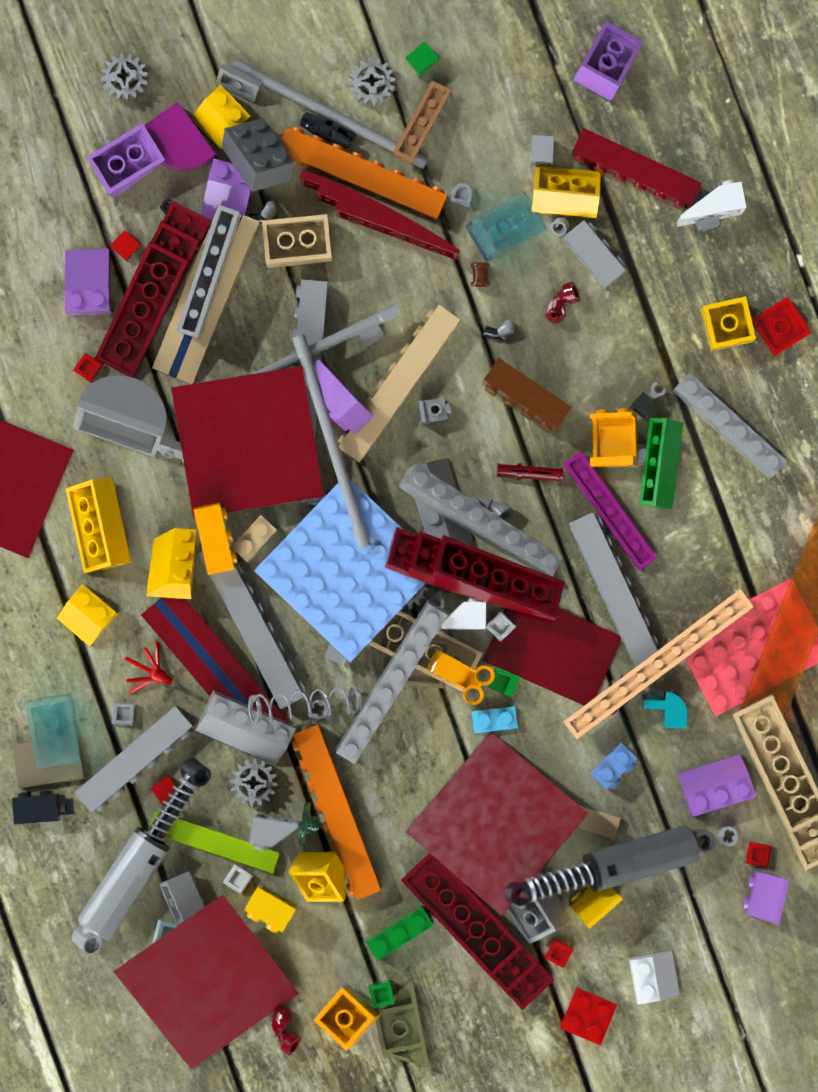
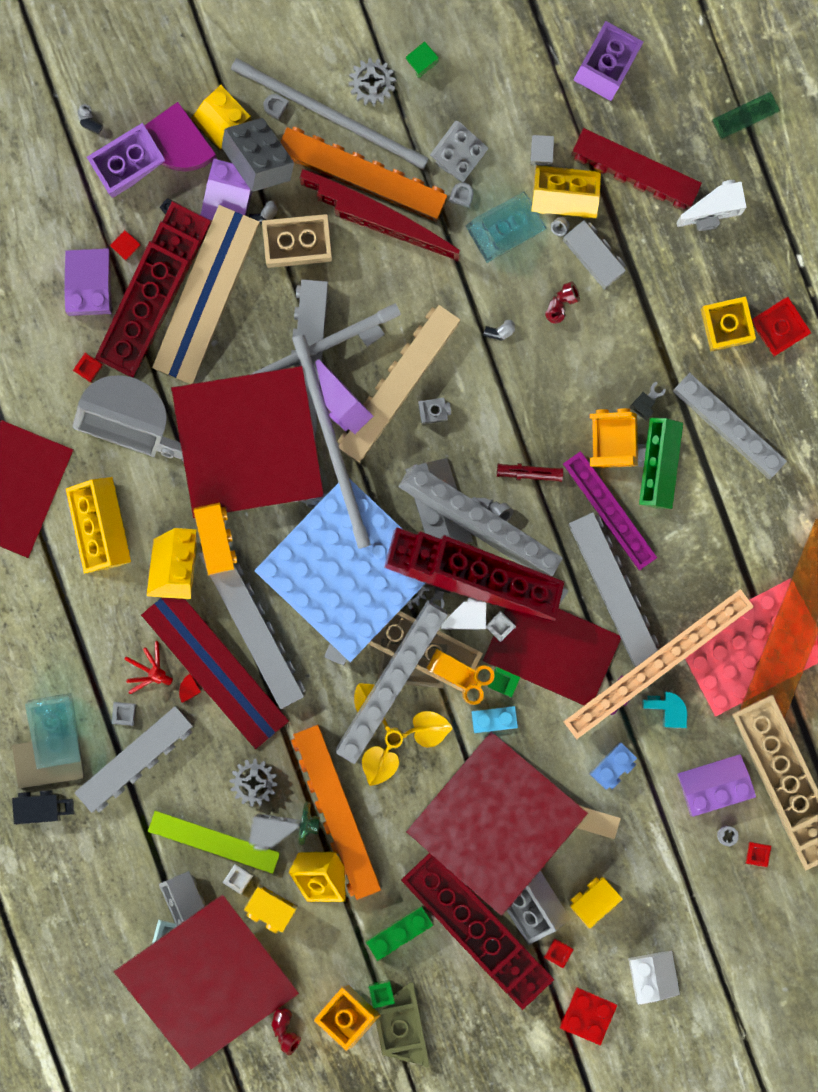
yellow slope [57,584,119,647] -> none
light grey piece [72,758,211,955] -> none
light grey gear [101,53,149,101] -> none
red tile [150,775,177,806] -> none
light grey brick [177,205,242,339] -> none
light grey slope [195,690,296,765] -> none
light grey plate [215,63,262,102] -> none
tan brick [231,515,278,564] -> none
light grey piece [248,686,361,724] -> none
black hinge [300,112,356,149] -> none
light grey bush [310,700,328,719] -> none
medium nougat plate [392,80,451,165] -> none
reddish brown bush [471,262,490,287] -> none
reddish brown brick [483,358,572,433] -> none
dark grey piece [504,825,716,906] -> none
medium lavender slope [743,870,789,924] -> none
none -> arm [78,104,103,135]
none -> red tile [179,674,201,703]
none -> light grey tile [264,94,290,121]
none -> yellow plant [354,683,452,786]
none -> light grey plate [430,121,489,183]
none -> clear green plate [712,92,780,140]

